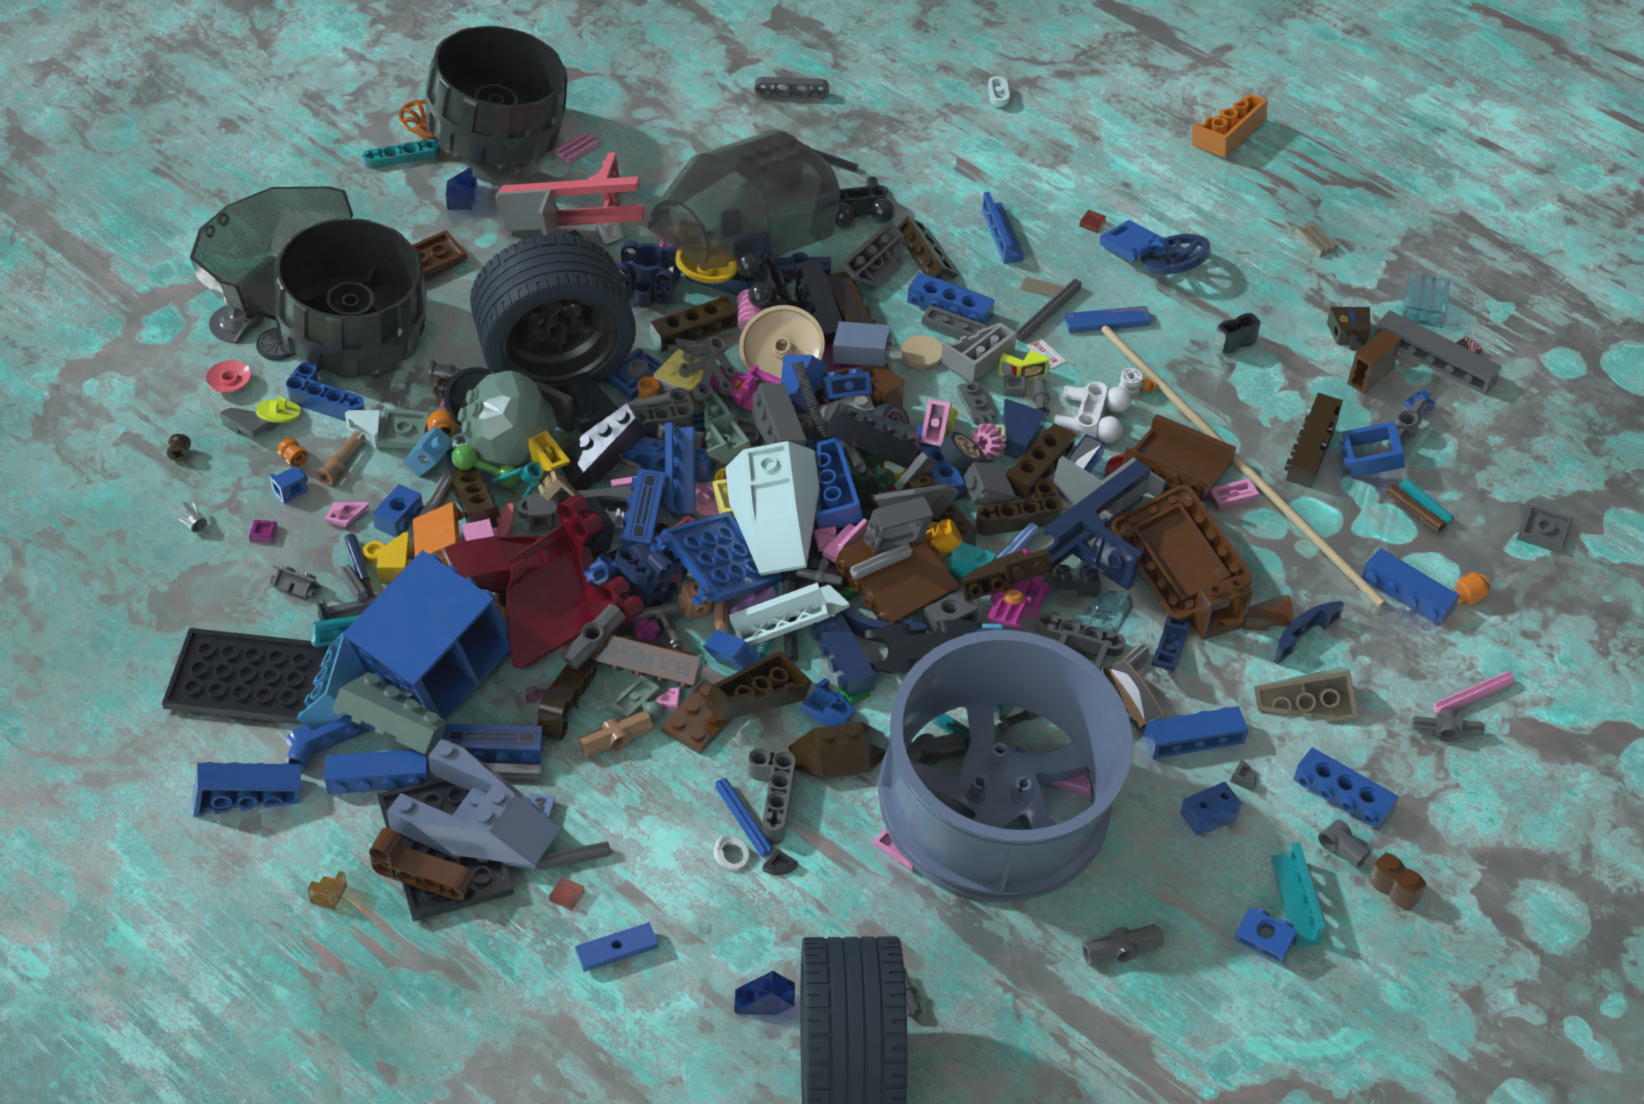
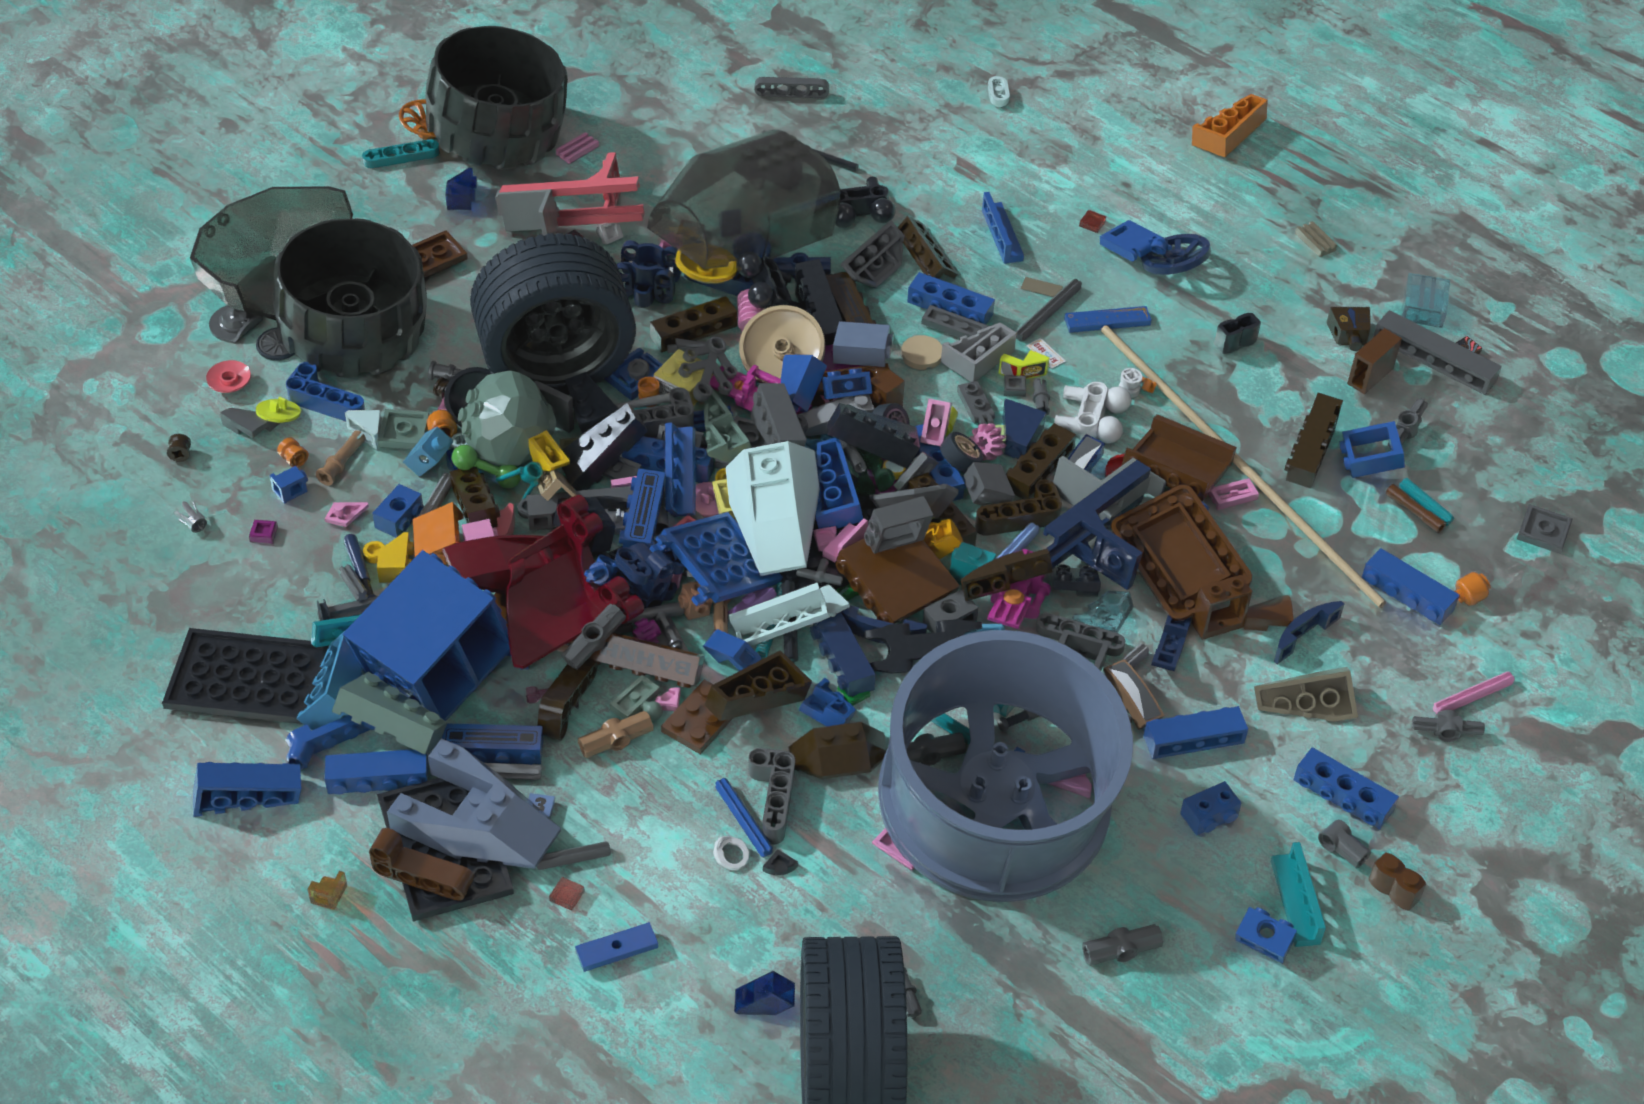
dark grey hinge [270,565,322,599] -> none
dark grey piece [791,361,830,442] -> none
light grey axle [850,543,913,579] -> none
dark grey tile [1230,760,1256,792] -> none
blue tile [1404,389,1436,417] -> none

